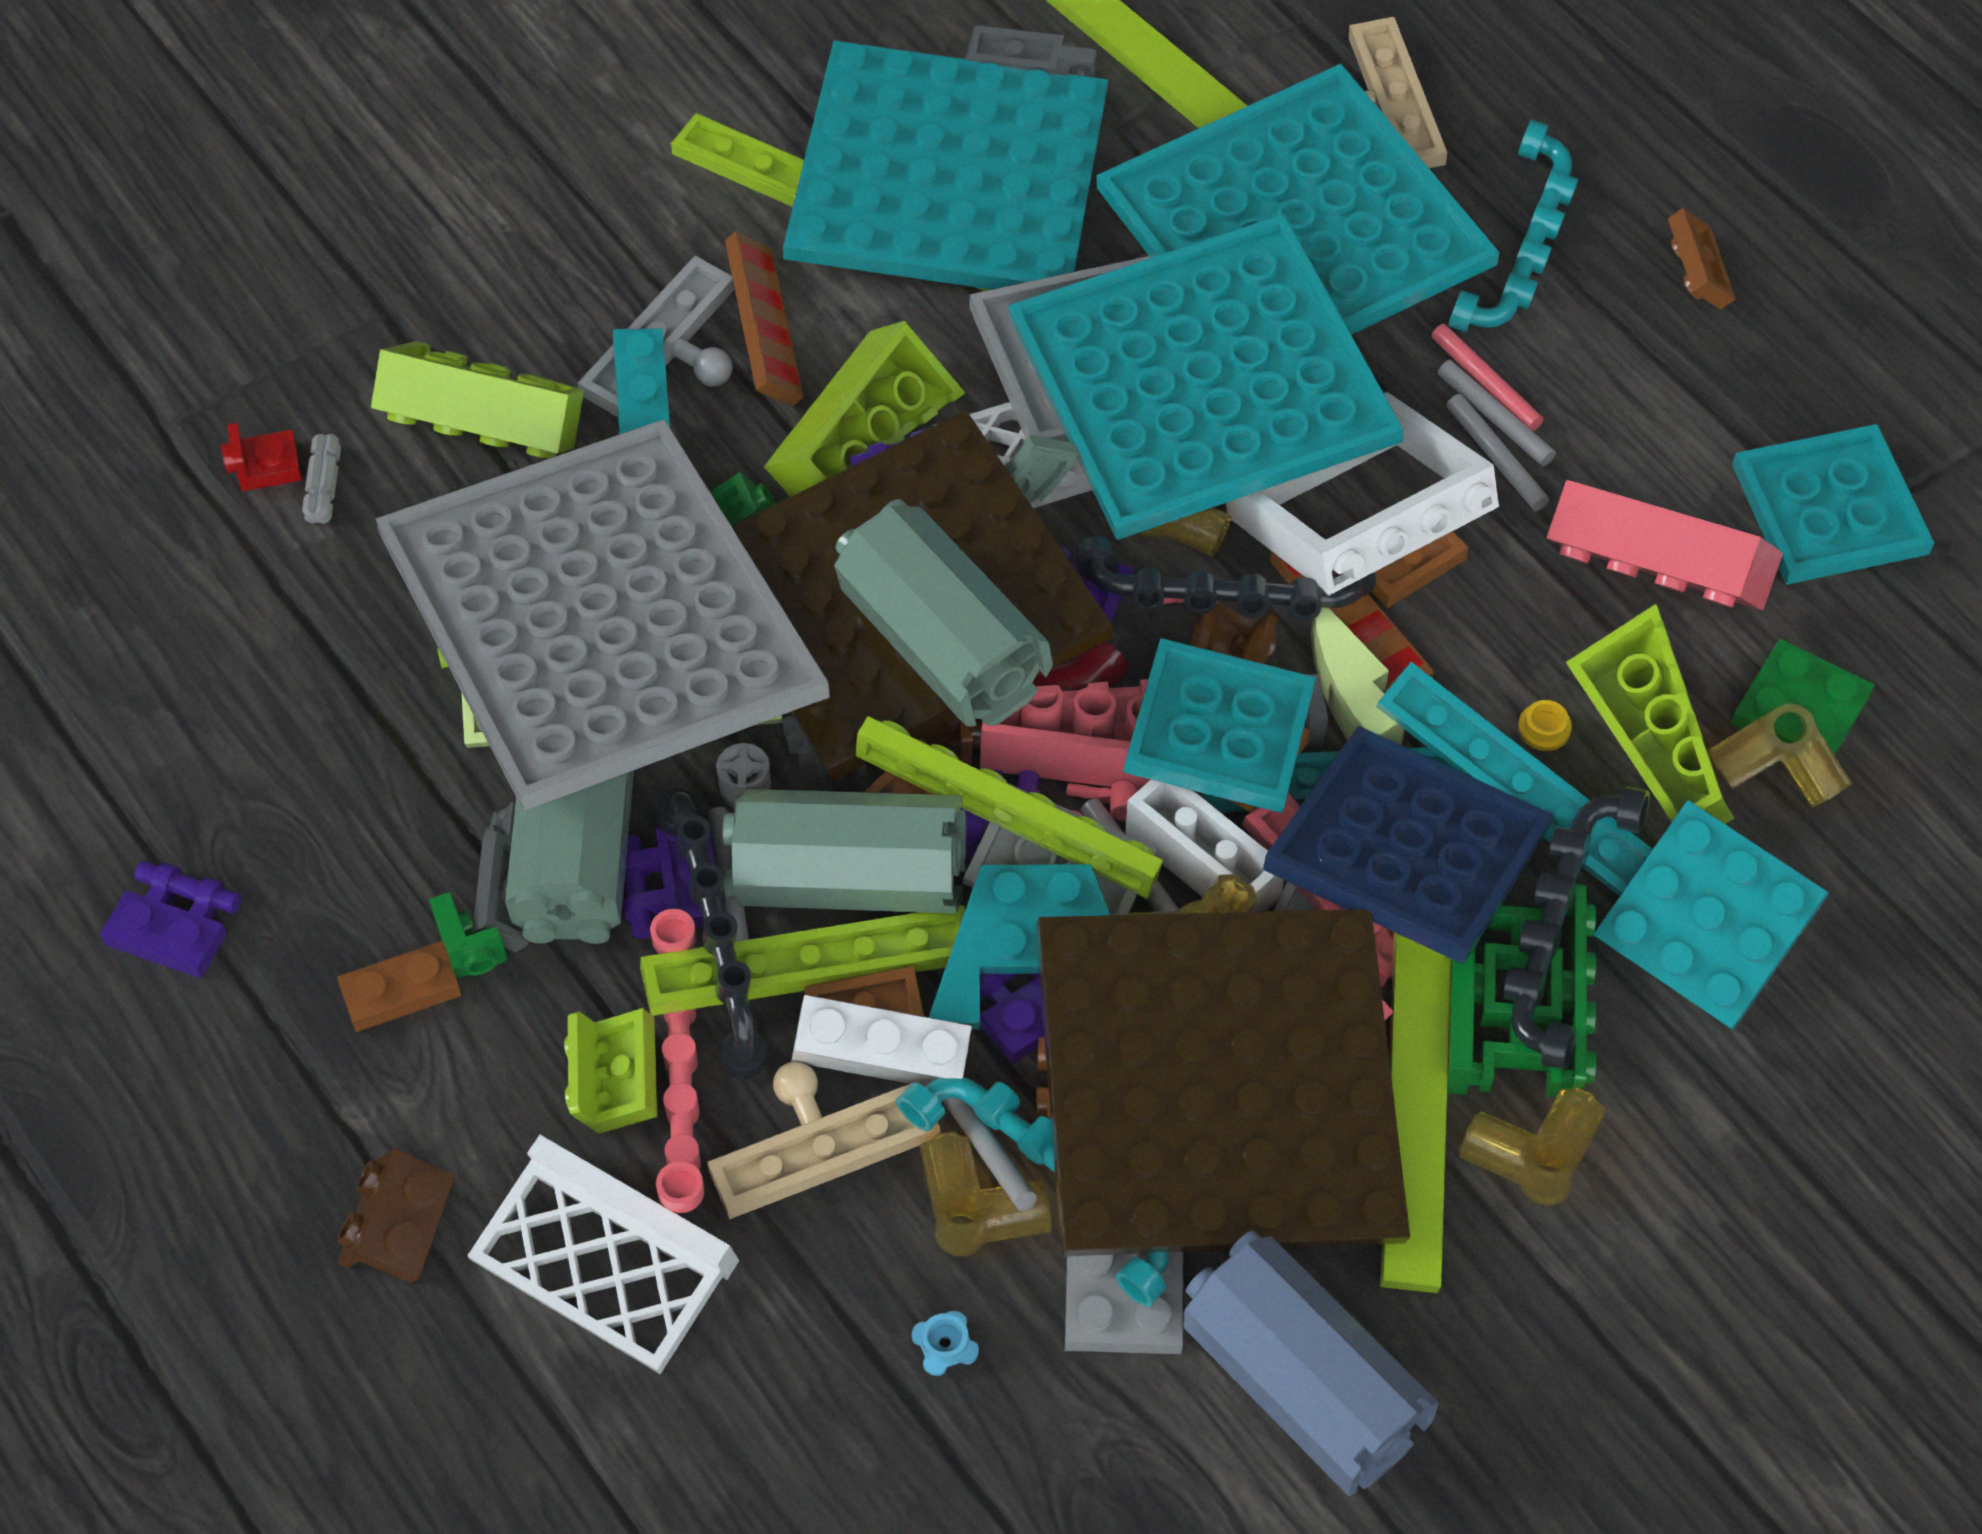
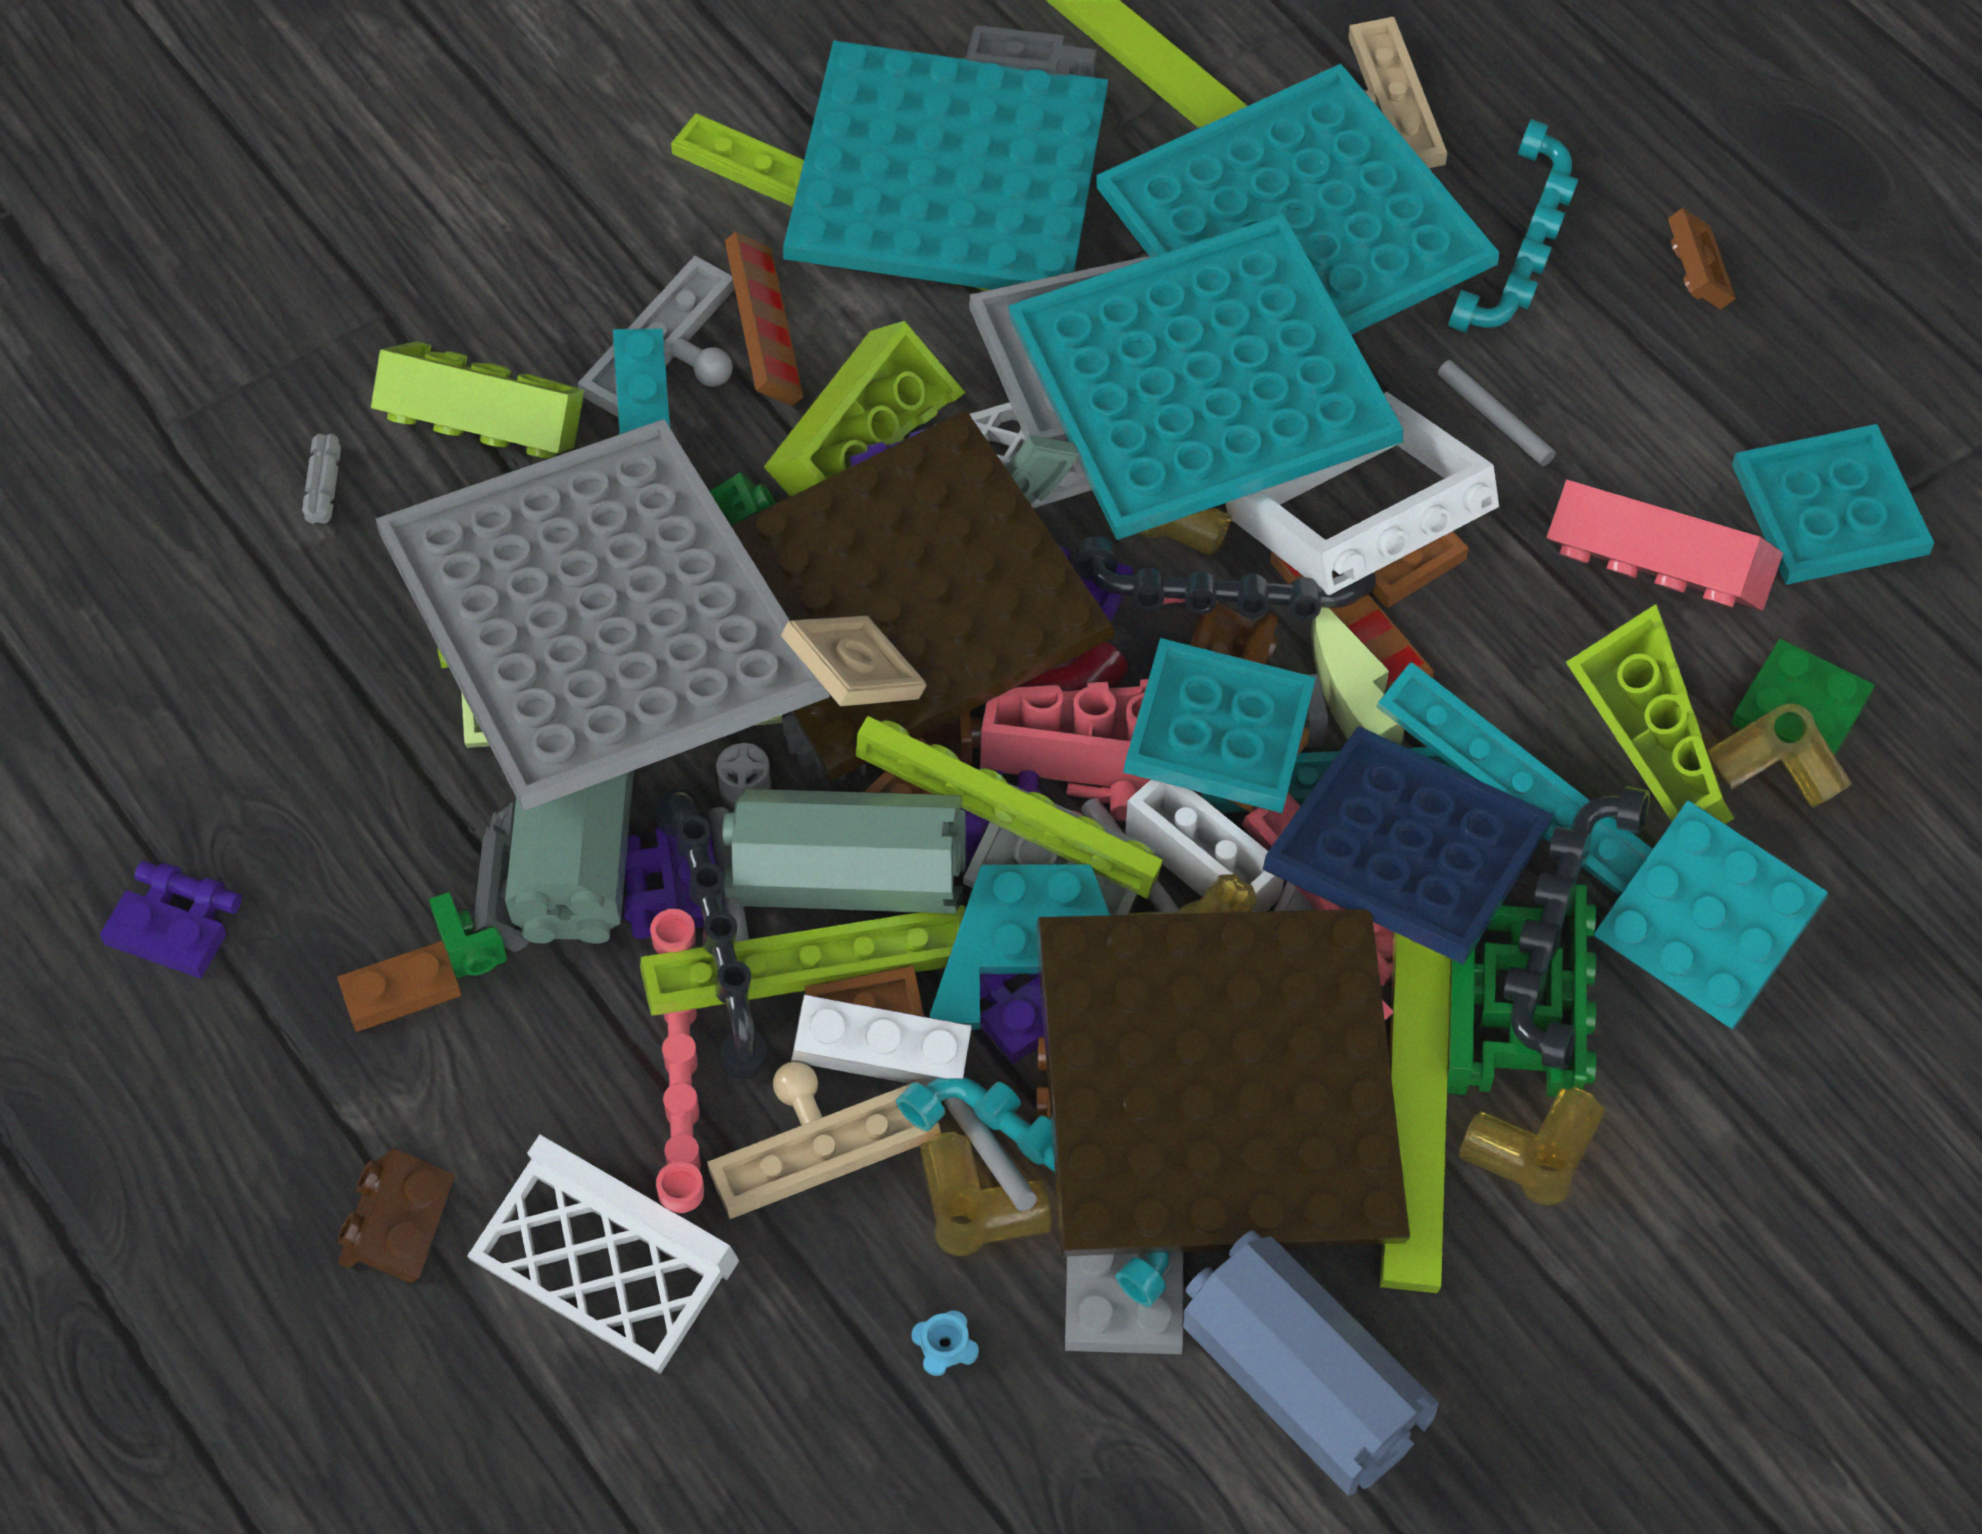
red bracket [221,422,302,491] -> none
lime bracket [564,1008,657,1134] -> none
sand green brick [834,499,1053,726] -> none
coral bar [1431,324,1544,431] -> none
light grey bar [1446,394,1549,511] -> none
yellow plate [1518,700,1572,751] -> none
none -> tan tile [781,616,927,706]

